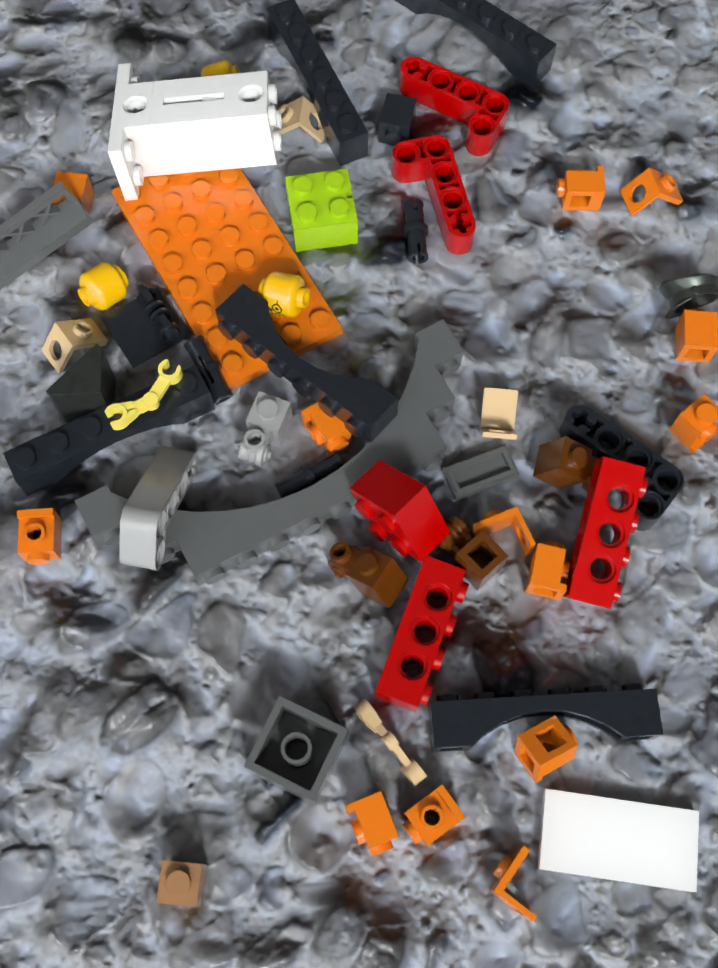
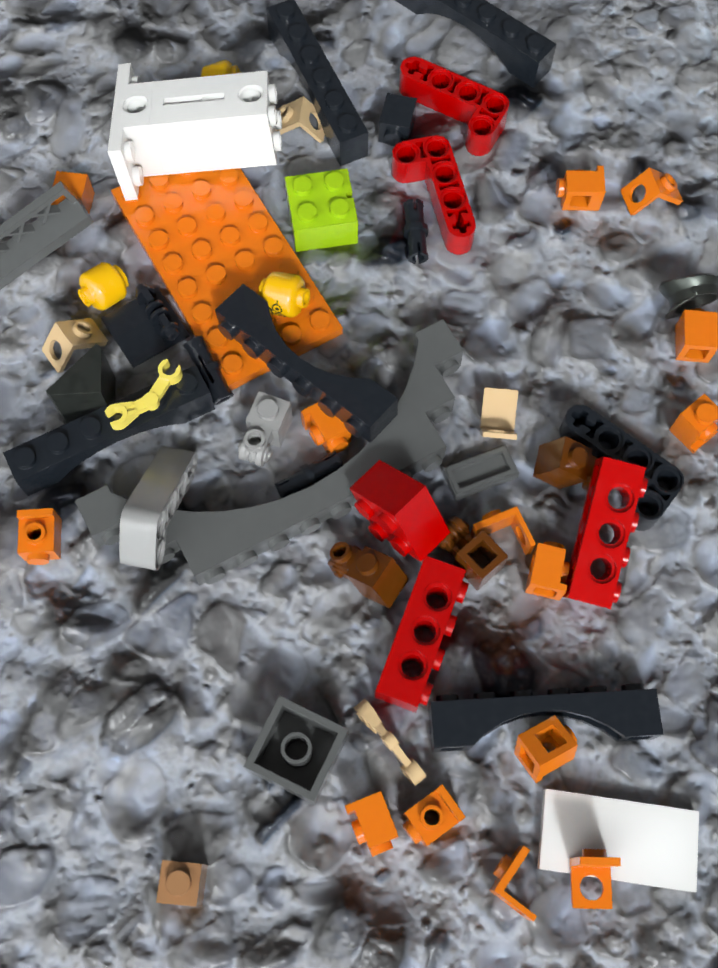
none -> orange bracket [570,849,621,909]

